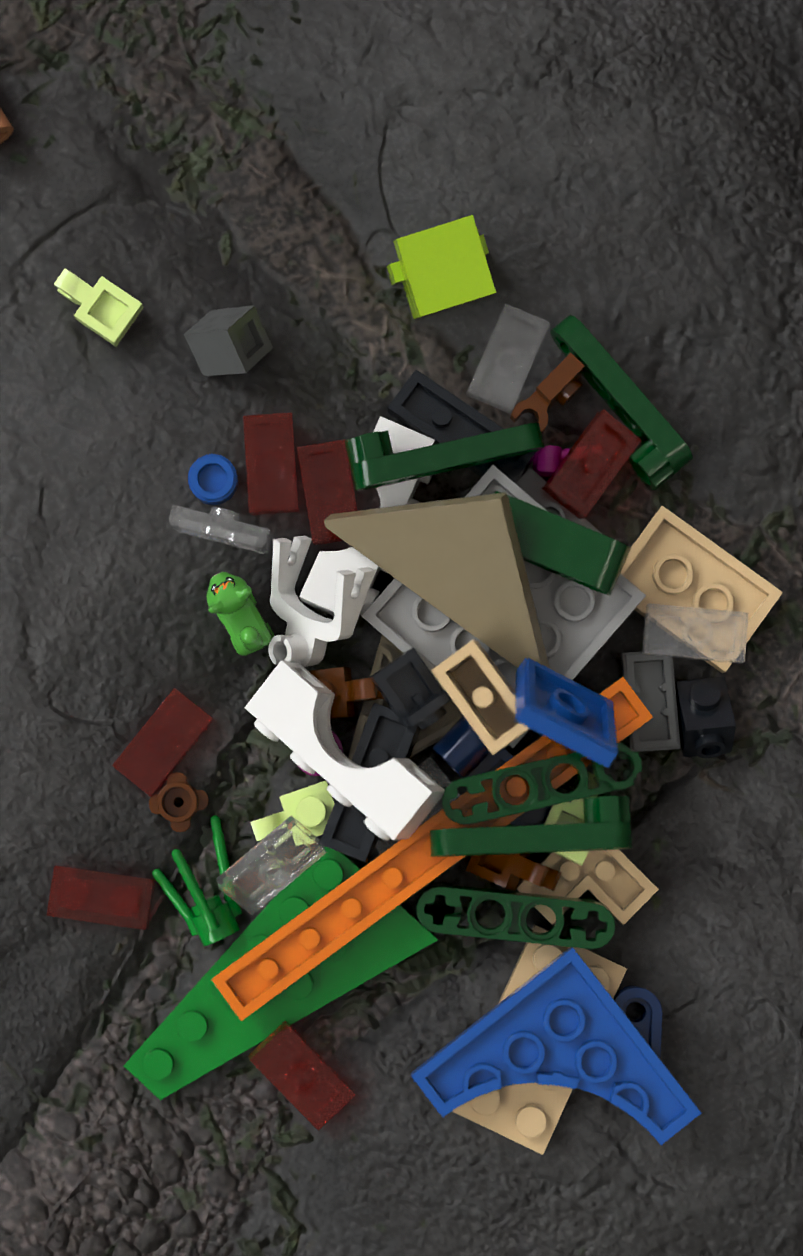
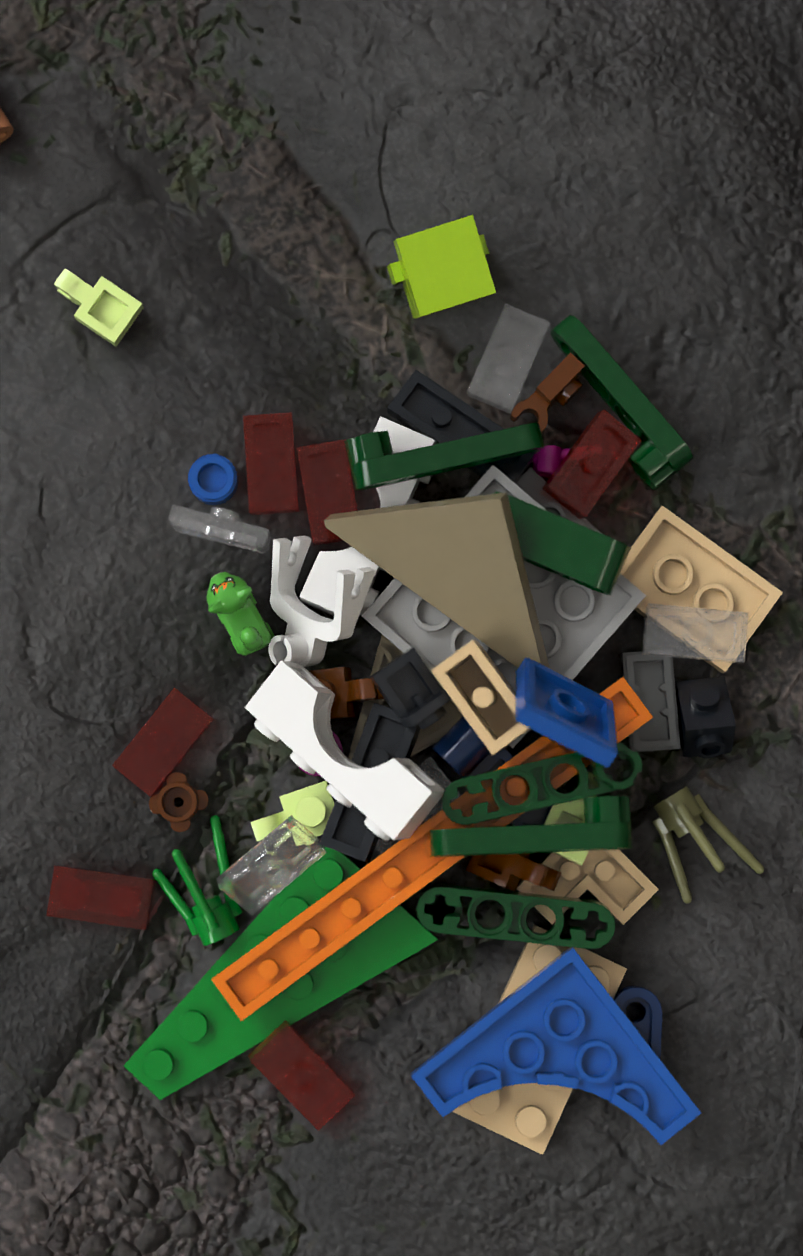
dark grey panel [184,305,273,376] -> none
none -> olive plant [652,786,764,904]

